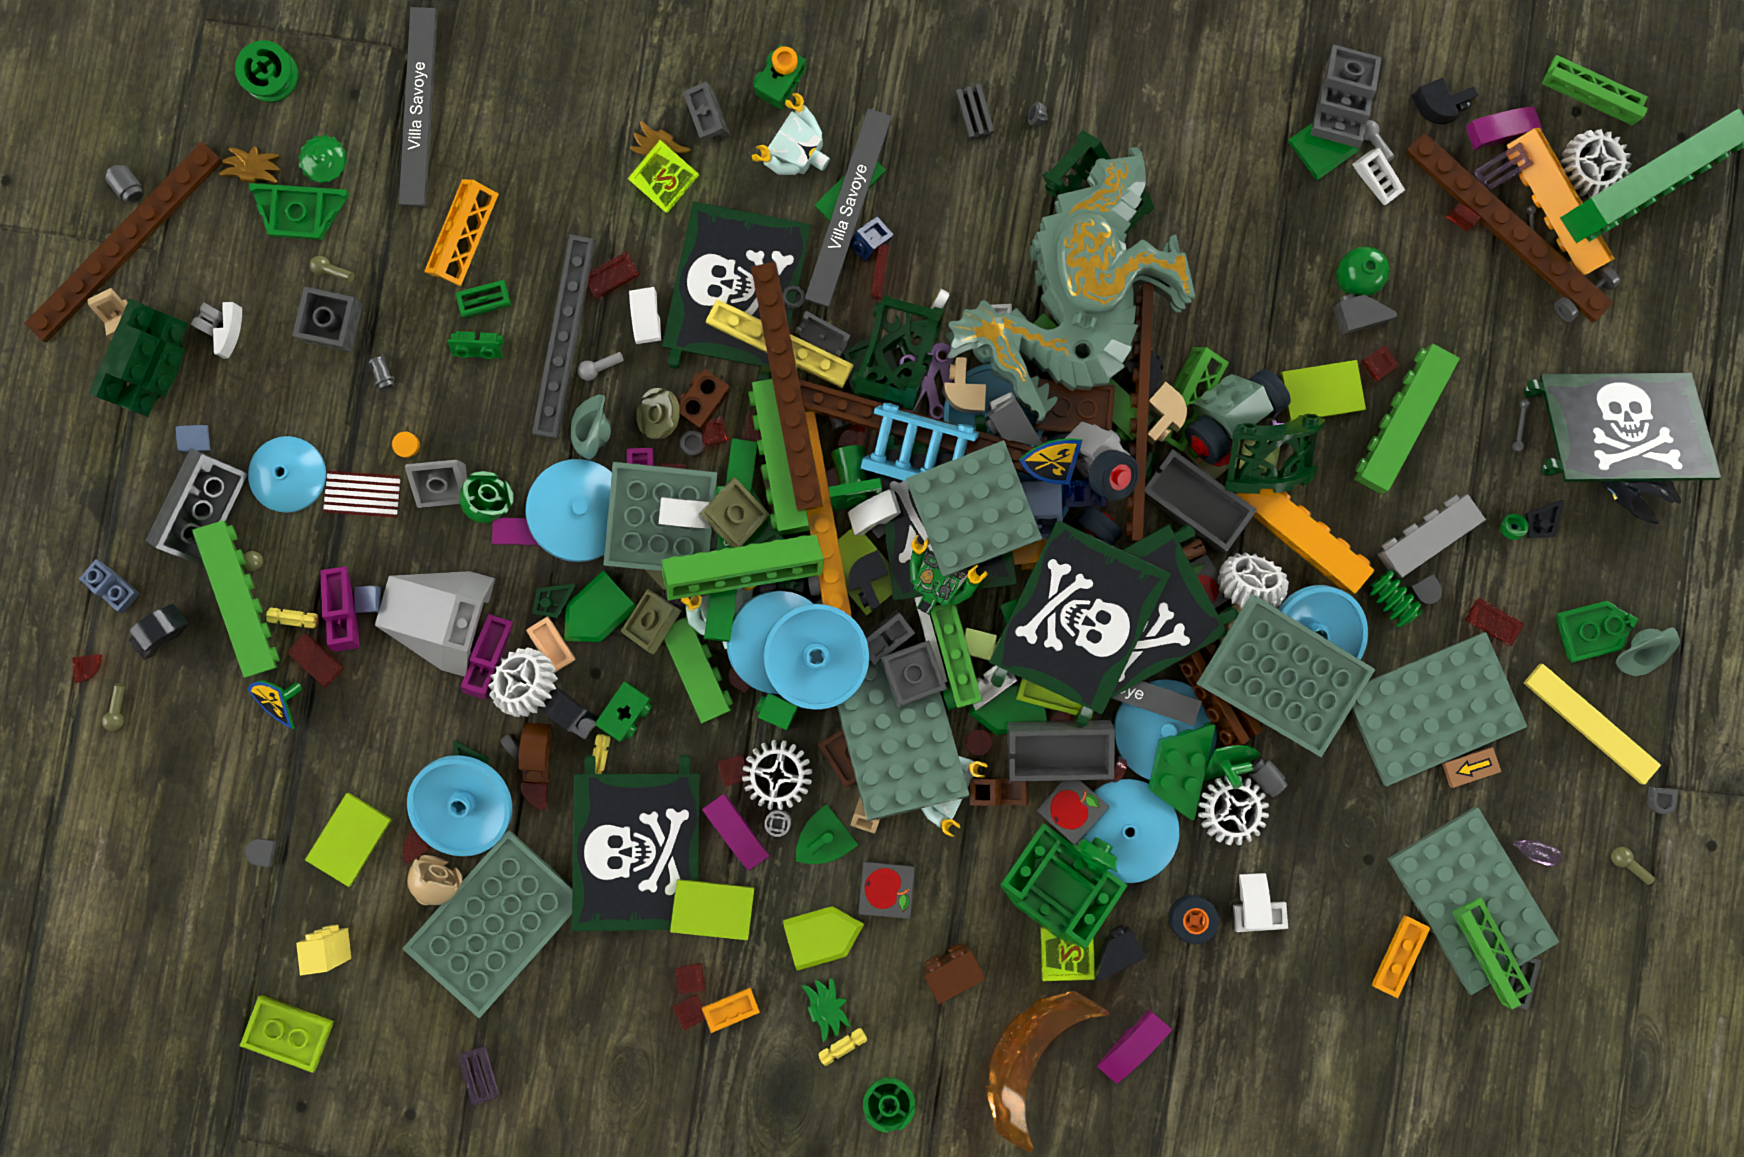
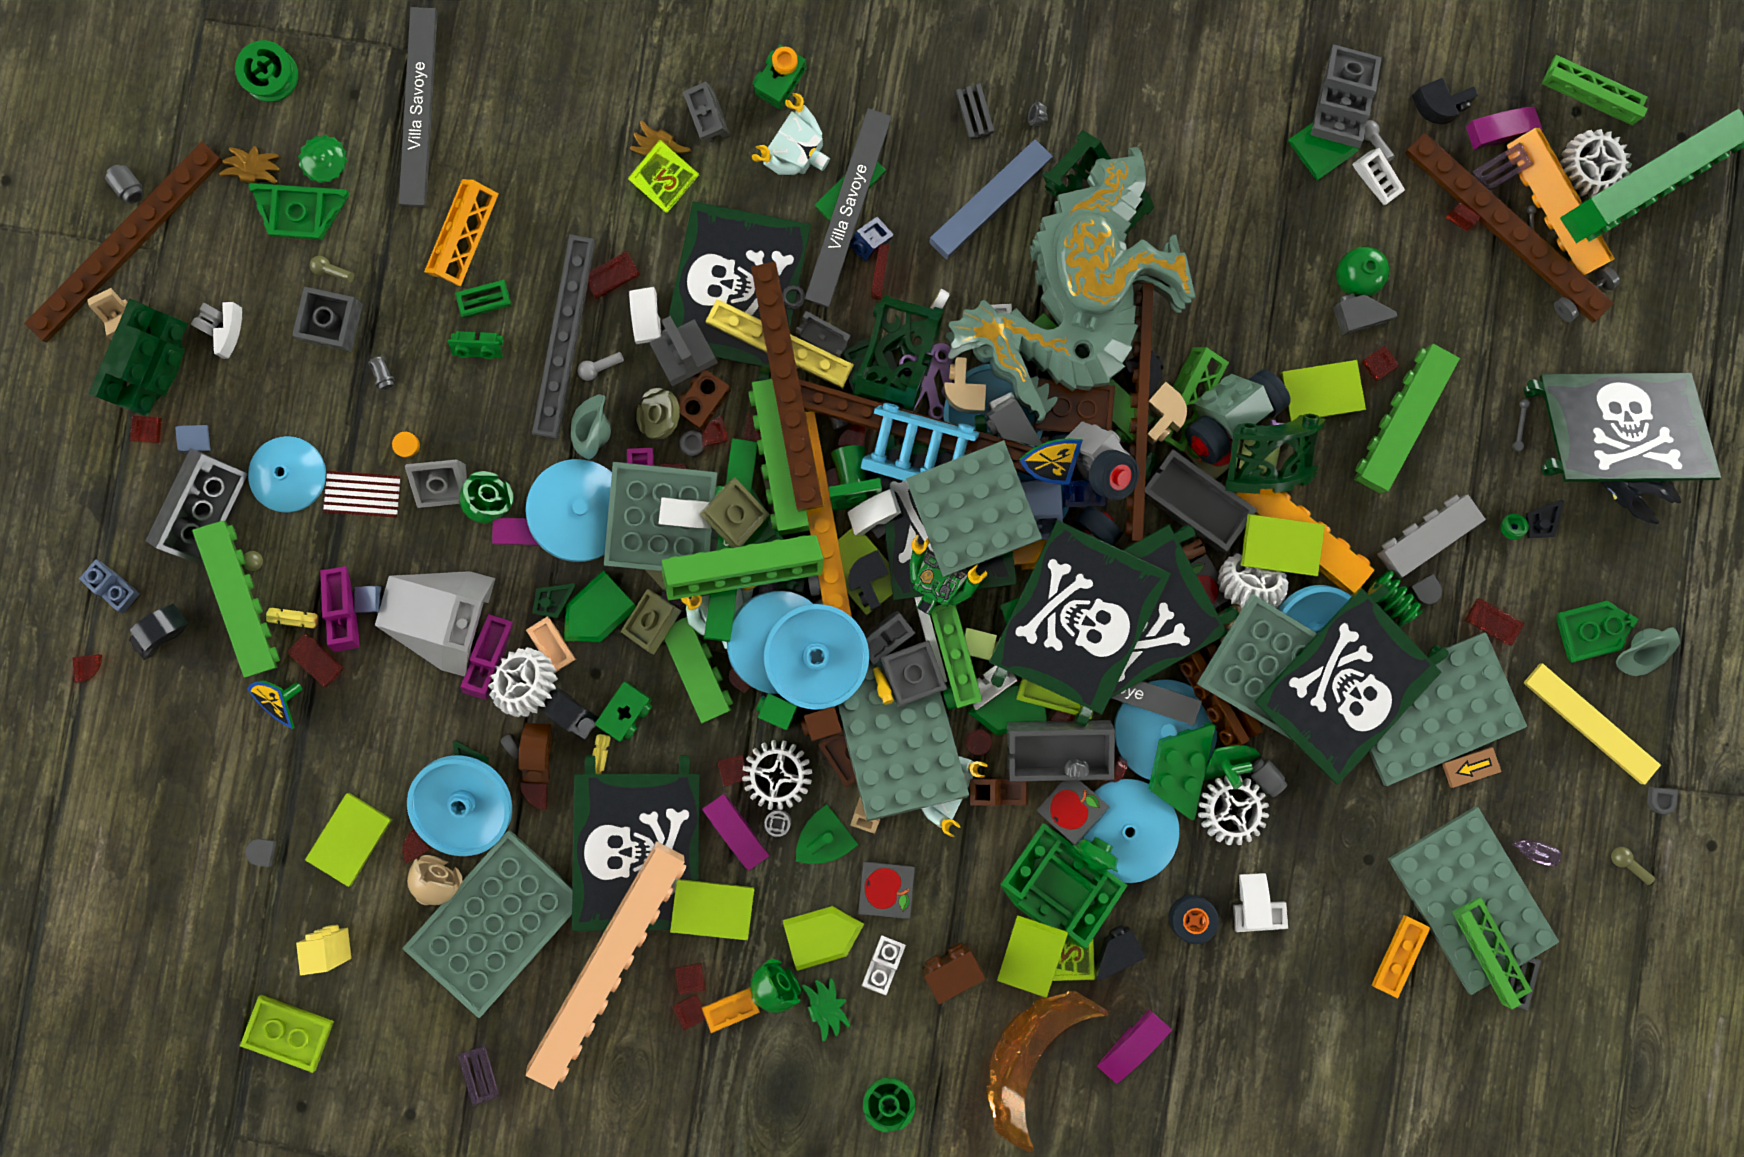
olive bar [102,683,125,731] -> none
light yellow axle [819,1028,867,1066] -> none
none -> clear red tile [130,415,162,444]
none -> light nougat brick [526,841,686,1090]
none -> dark grey bracket [649,316,718,386]
none -> green cylinder [750,959,801,1014]
none -> reddish brown brick [801,706,842,741]
none -> white slope [862,935,906,996]
none -> yellow piece [873,667,894,705]
none -> sand blue slope [929,140,1053,260]
none -> lime tile [997,915,1068,998]
none -> dark grey piece [1064,759,1089,778]
none -> lime tile [1241,514,1325,576]
none -> flag [1254,582,1449,785]

